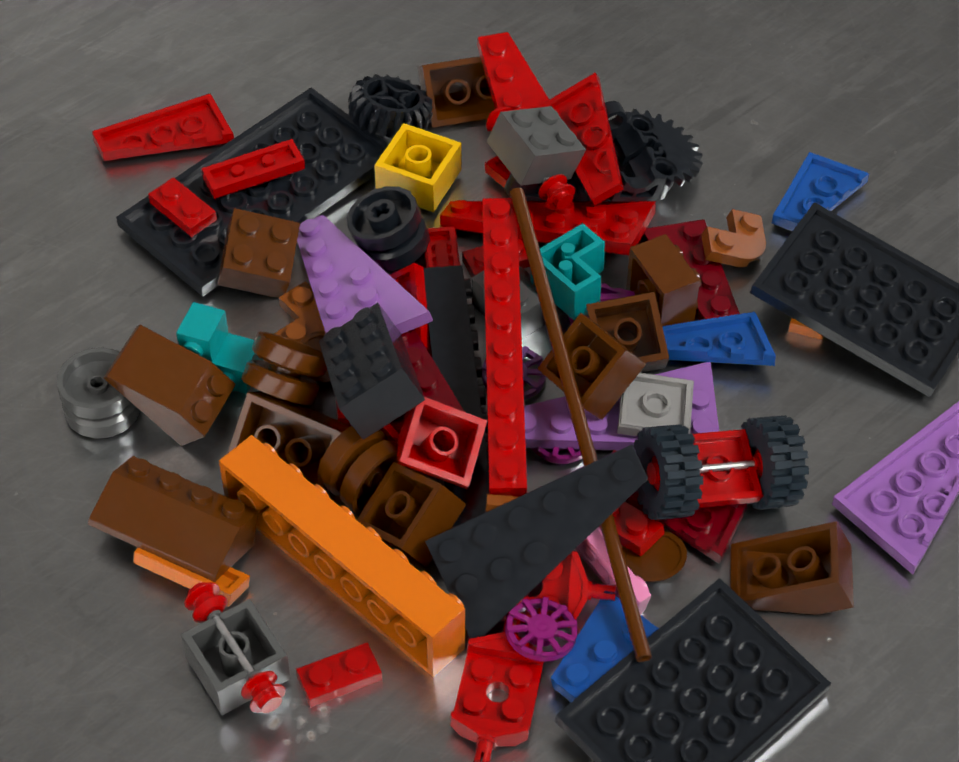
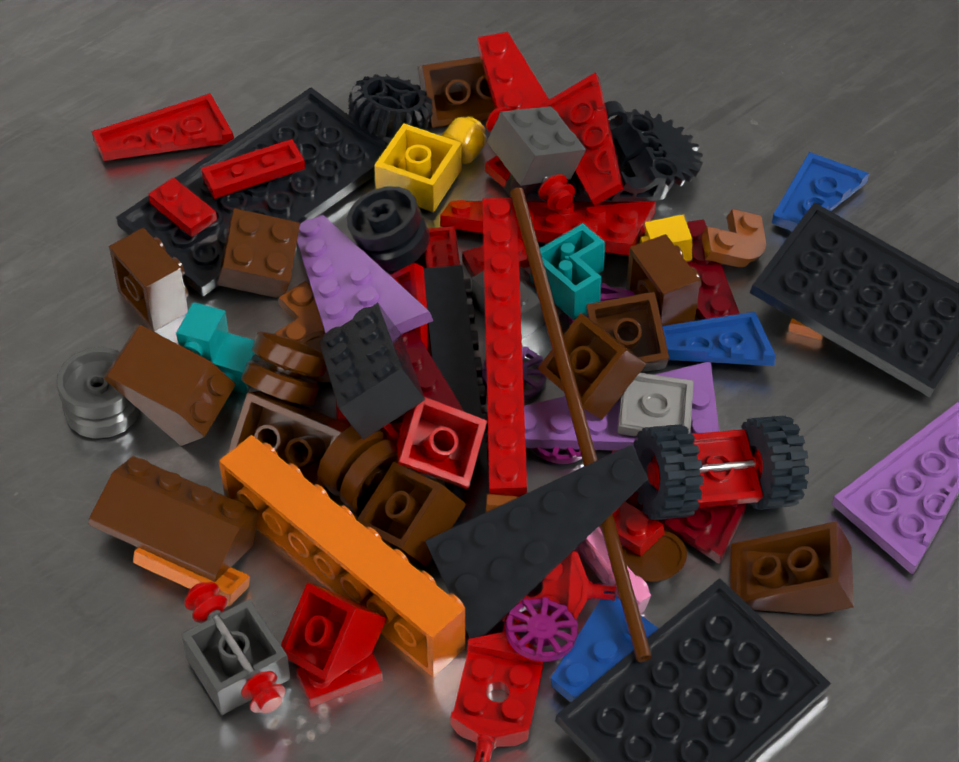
none -> reddish brown brick [109,227,189,331]
none -> red slope [281,582,387,682]
none -> yellow head [441,117,487,164]
none -> yellow brick [640,214,692,262]

